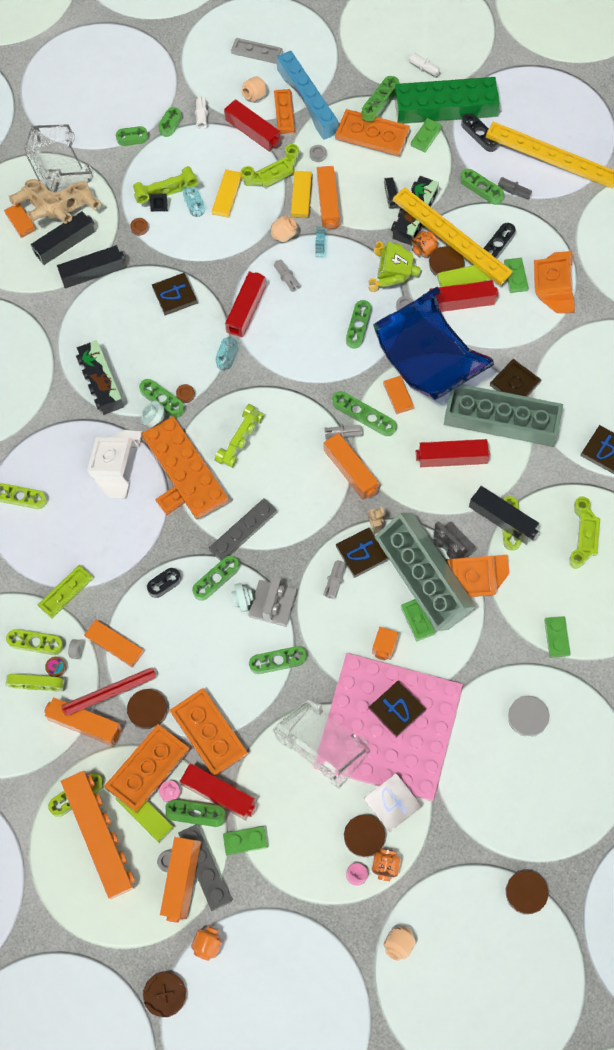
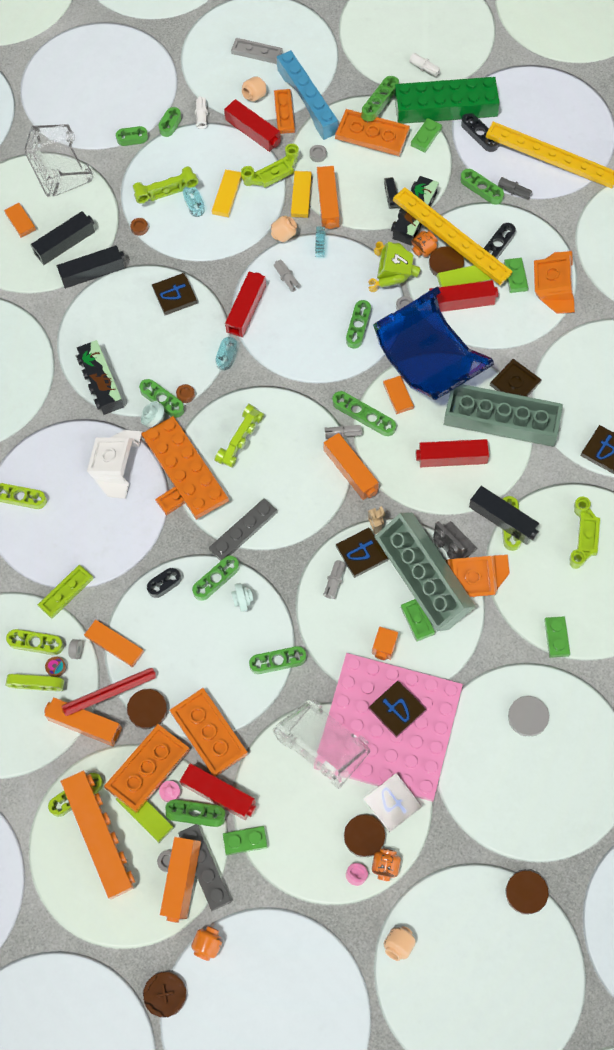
tan pin [9,179,101,224] -> none
black slope [149,193,168,212] -> none
light grey bracket [248,576,297,627] -> none

